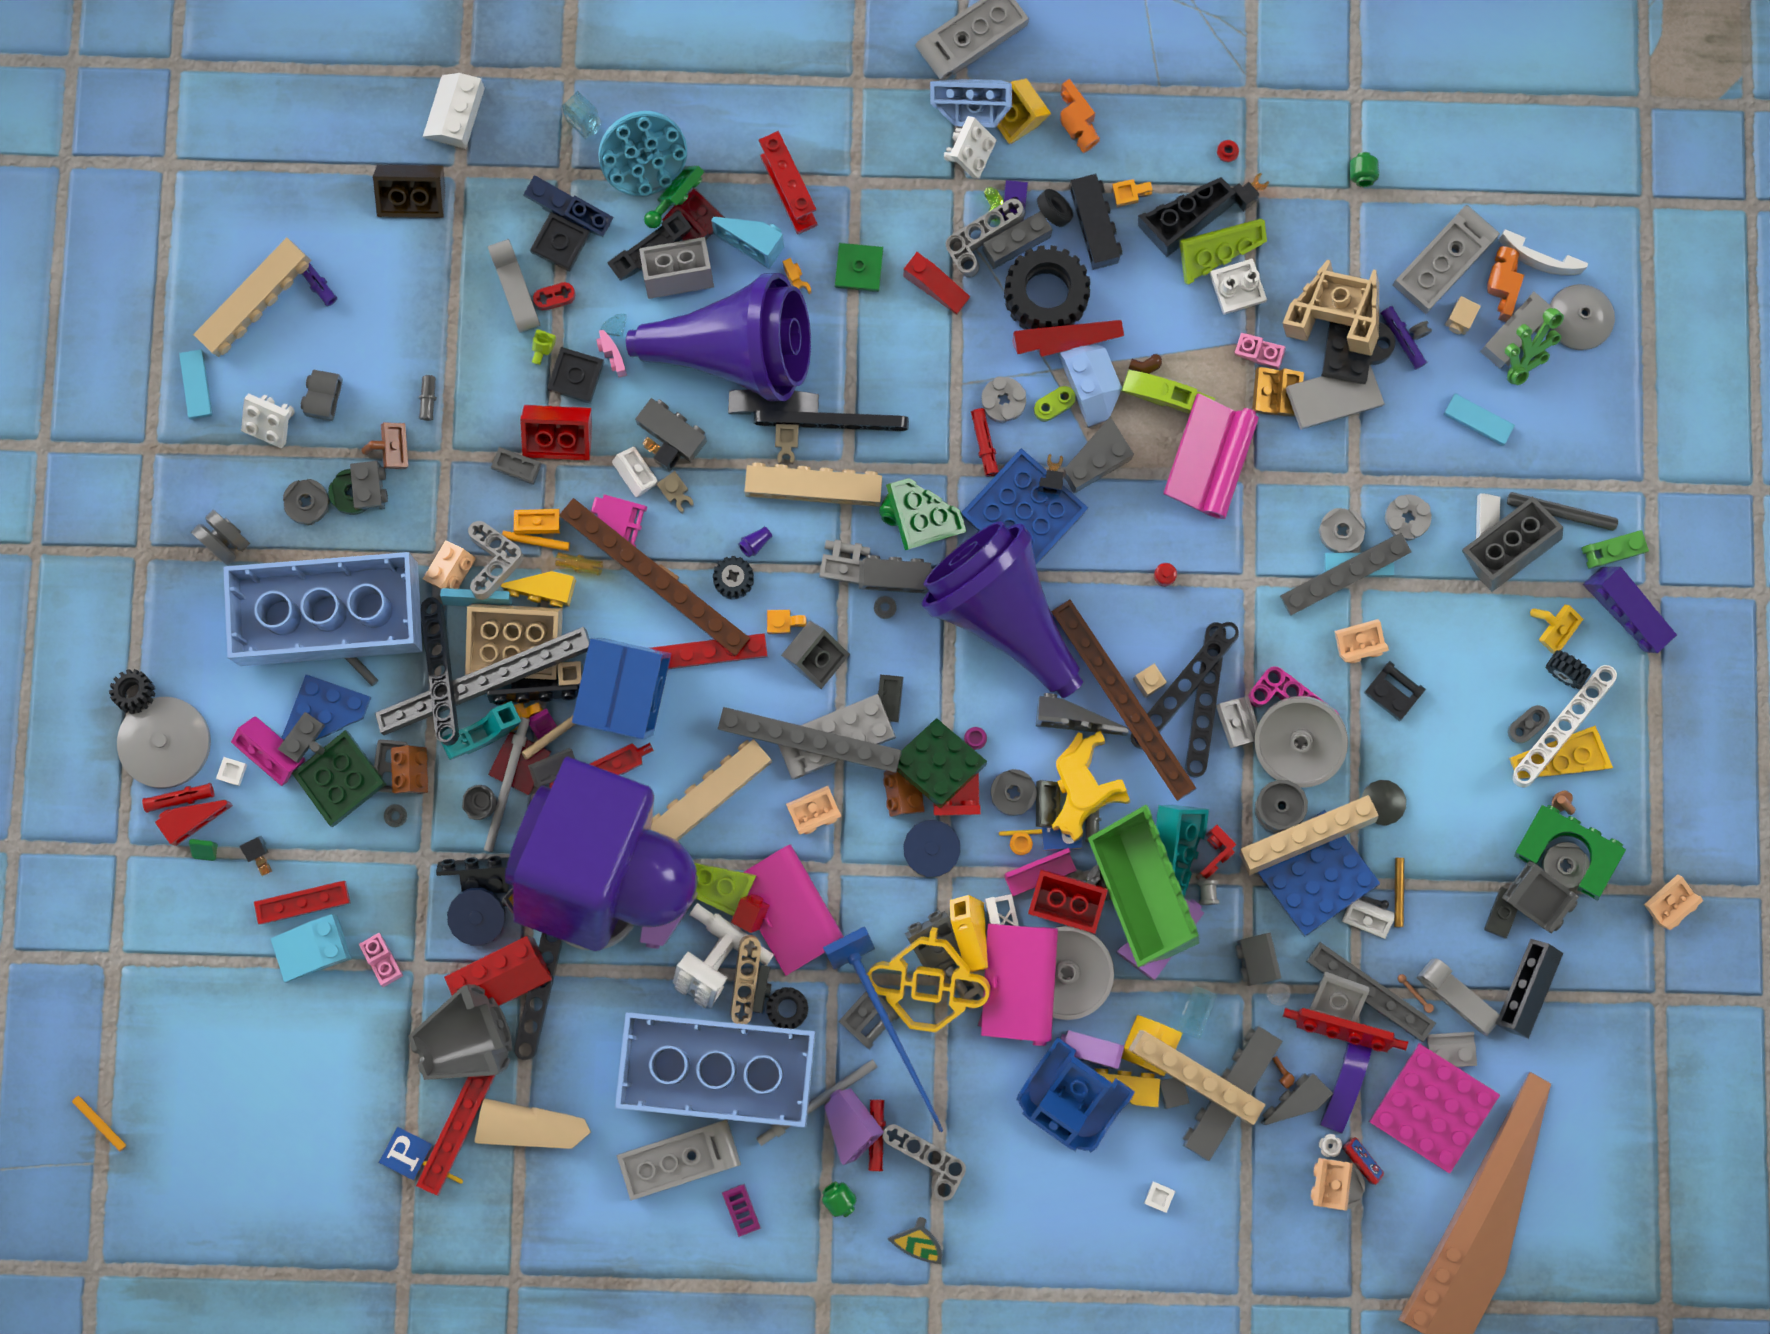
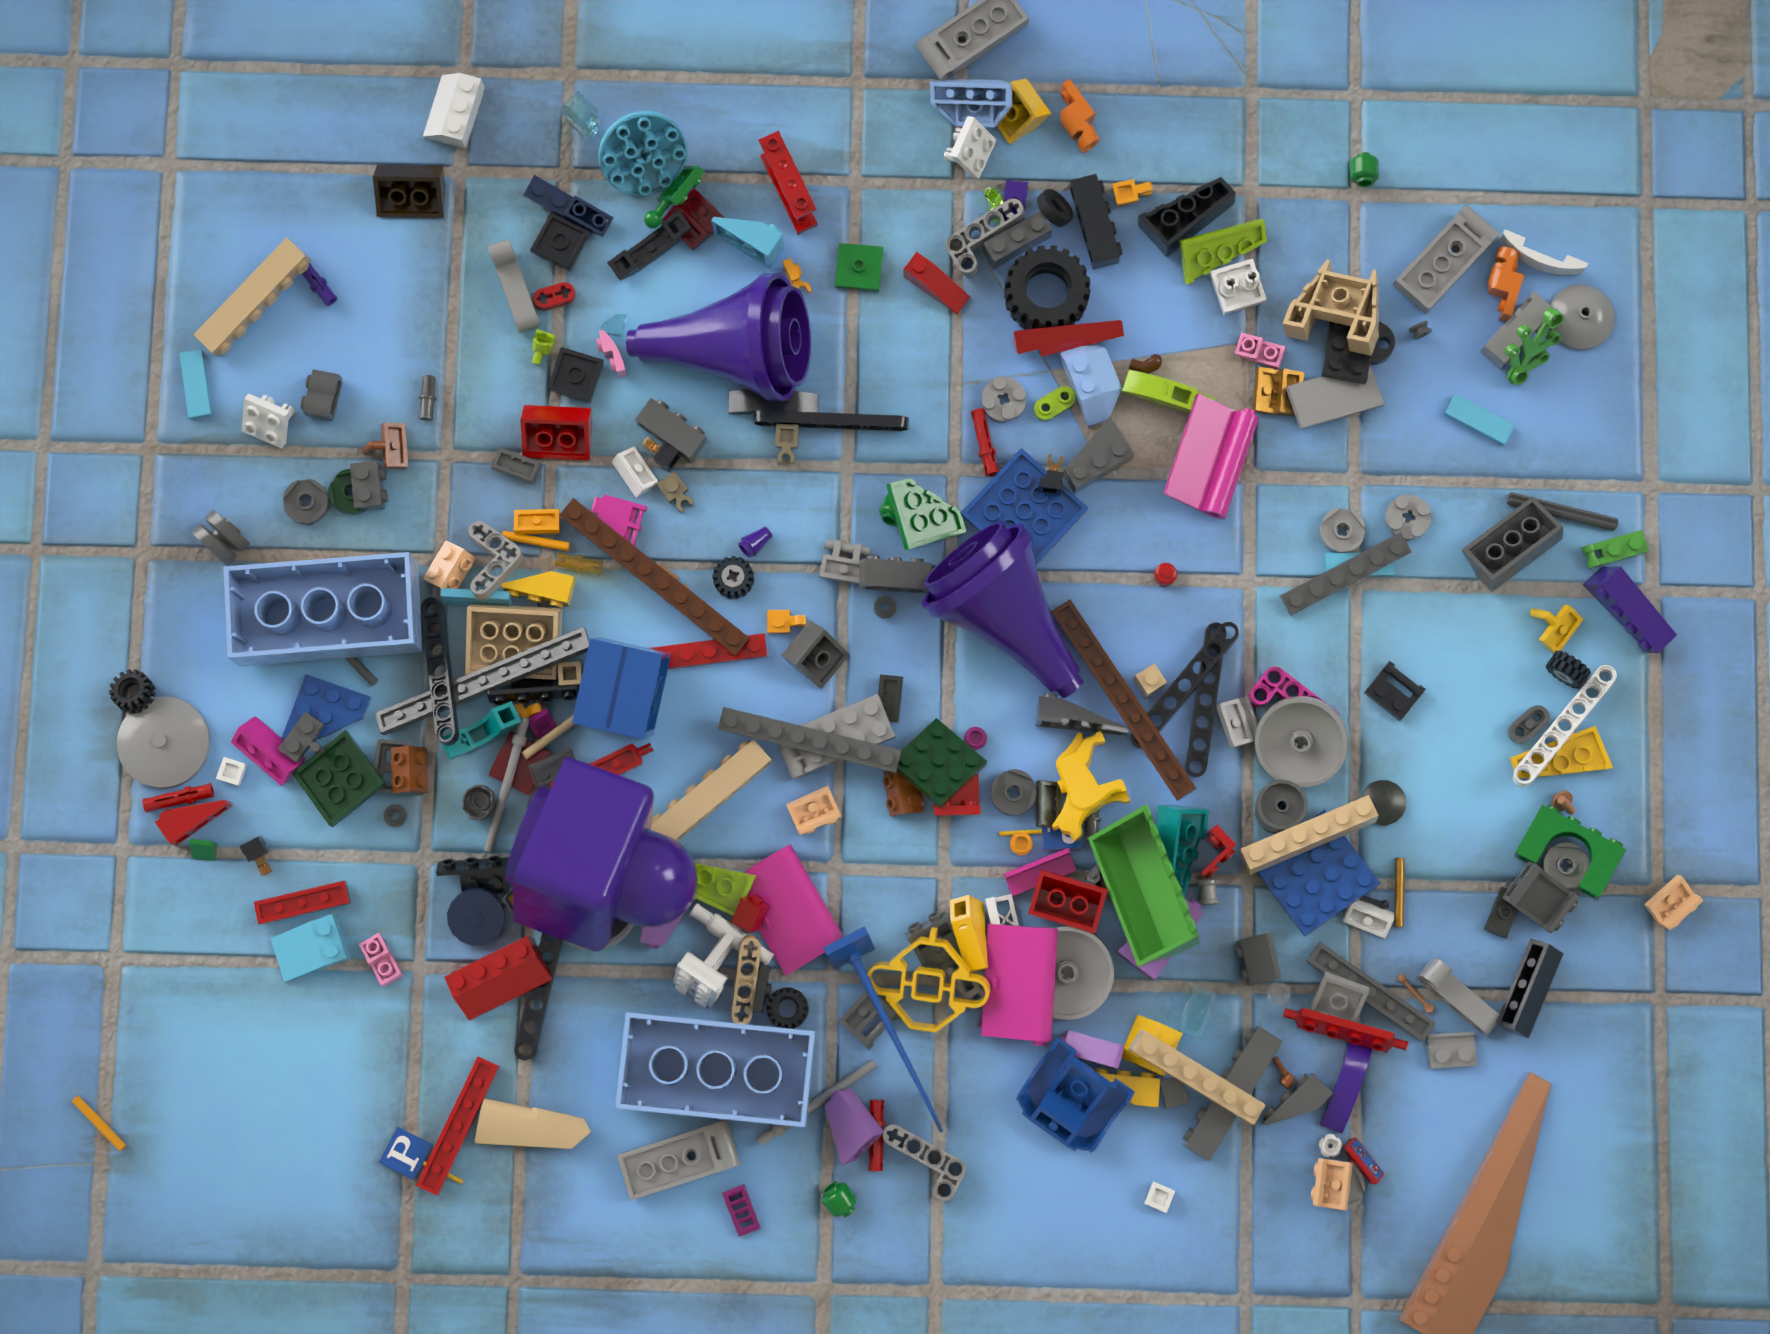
dark grey cone [408,984,512,1080] -> none
light grey slope [639,237,714,299] -> none
tan brick [745,463,882,507] -> none
shield [888,1217,942,1264] -> none
dark blue wheel [903,820,960,878] -> none
red plate [1217,140,1239,162] -> none
black piece [1232,173,1269,212] -> none
light nougat bracket [1334,619,1389,663] -> none
dark pink plate [1369,1043,1500,1174] -> none
dark purple pin [1380,306,1428,370] -> none
tan brick [1445,296,1481,335] -> none
white slope [1476,493,1500,539] -> none

